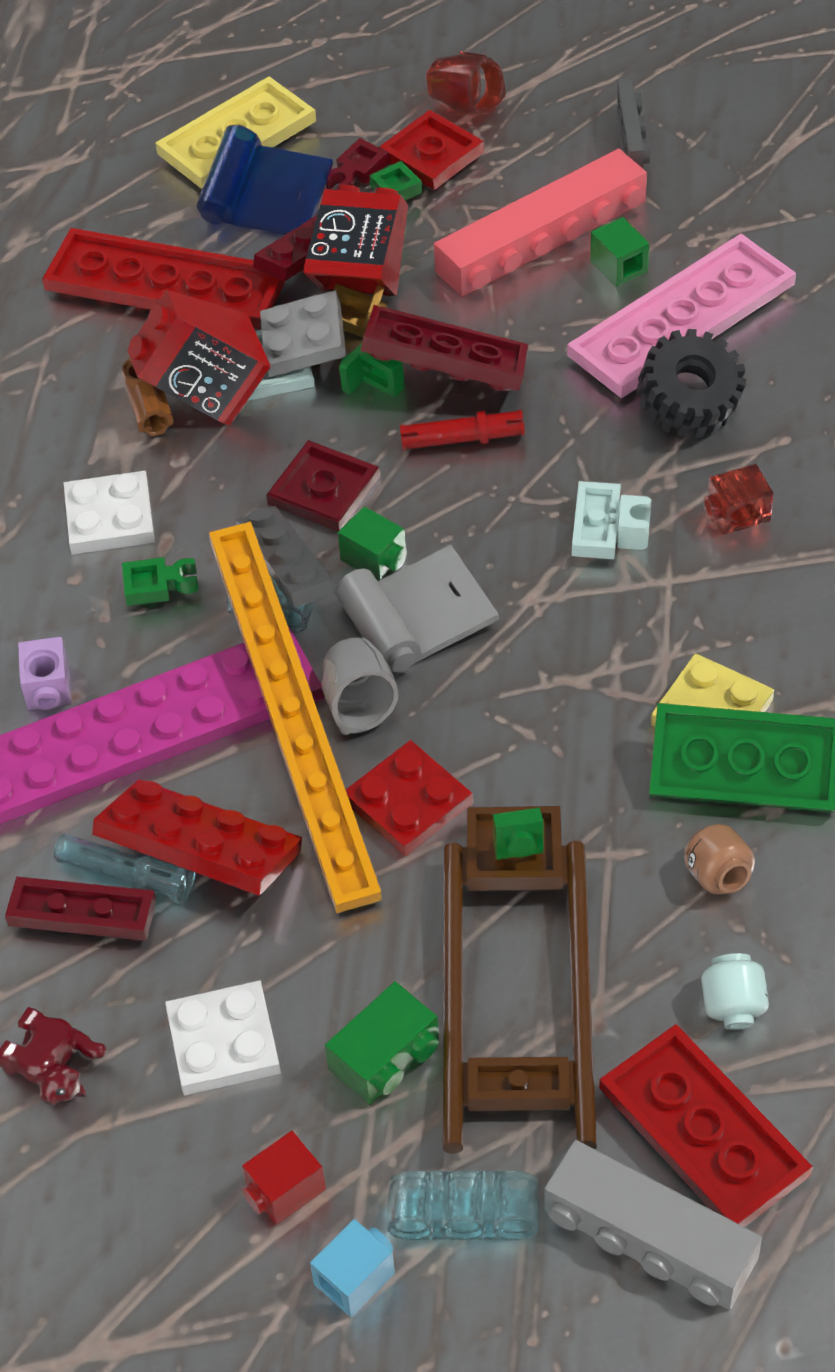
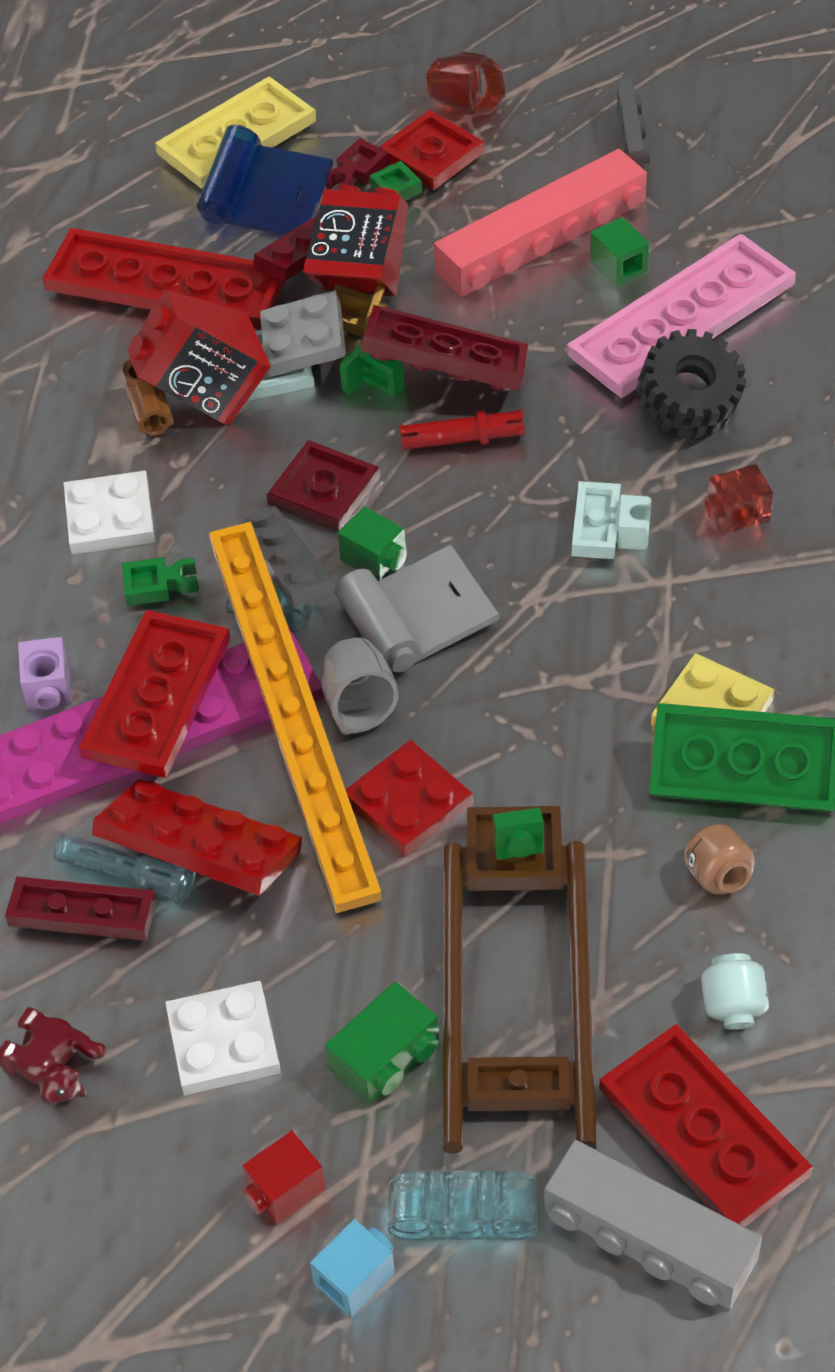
none -> red plate [79,610,230,778]

